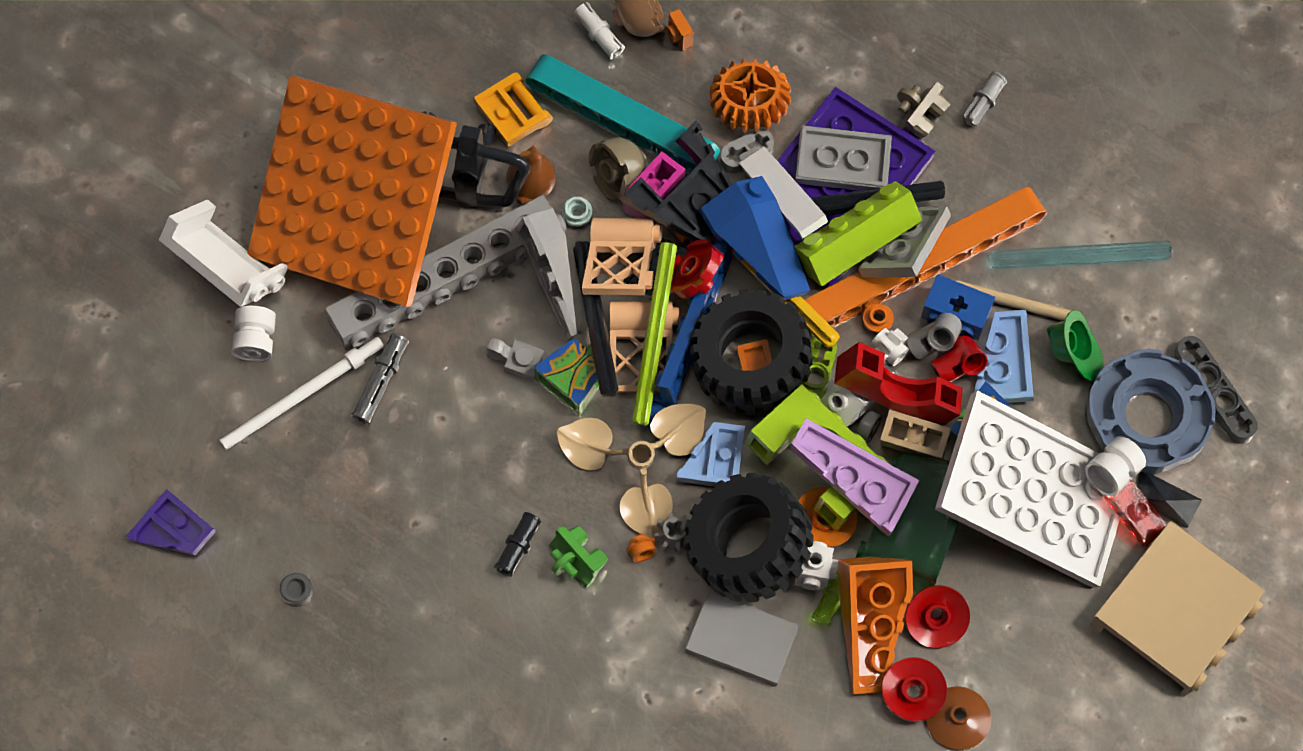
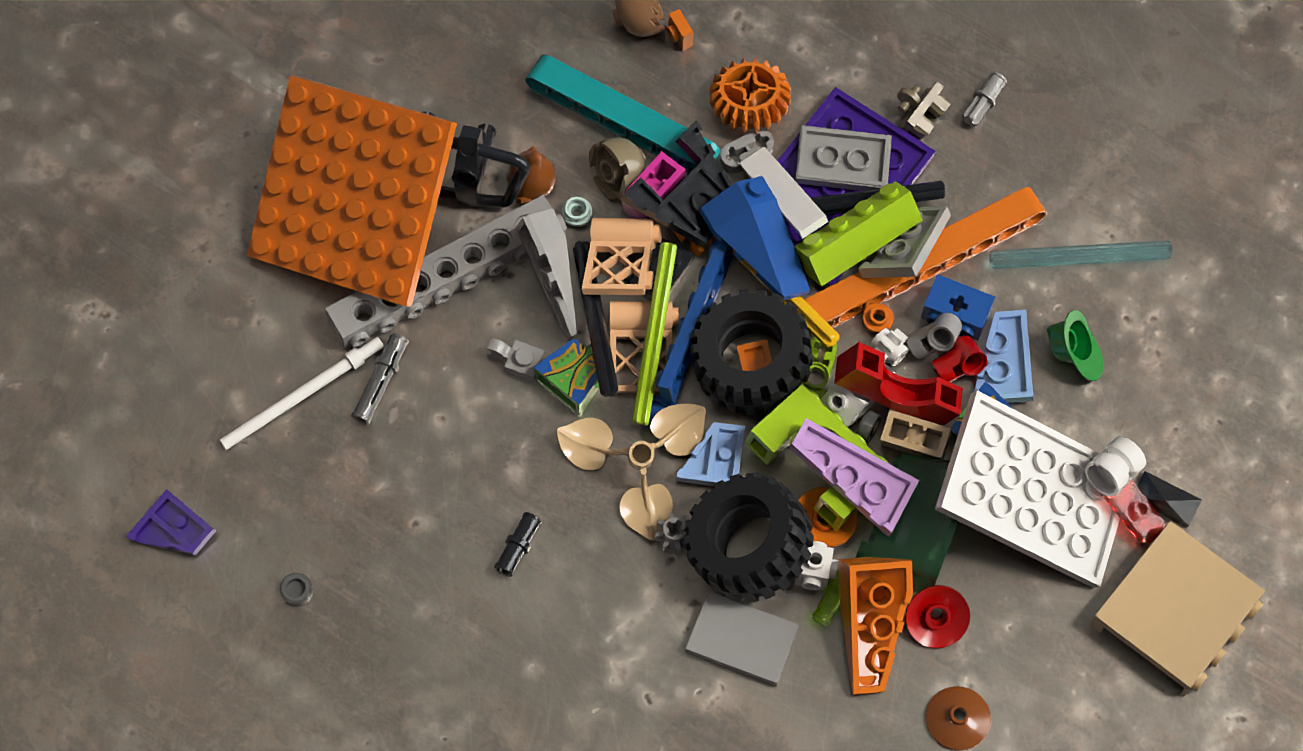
white panel [159,200,288,307] -> none
white wheel [231,306,276,362] -> none
light orange plate [473,72,553,147] -> none
bright green hips [549,525,608,588] -> none
white pin [573,2,625,59] -> none
orange plate [626,534,657,563] -> none
red plate [670,239,724,298] -> none
red dish [882,657,947,722] -> none
tan bar [956,280,1072,321] -> none
sand blue piece [1087,349,1215,473] -> none
dark grey beam [1175,336,1258,444] -> none

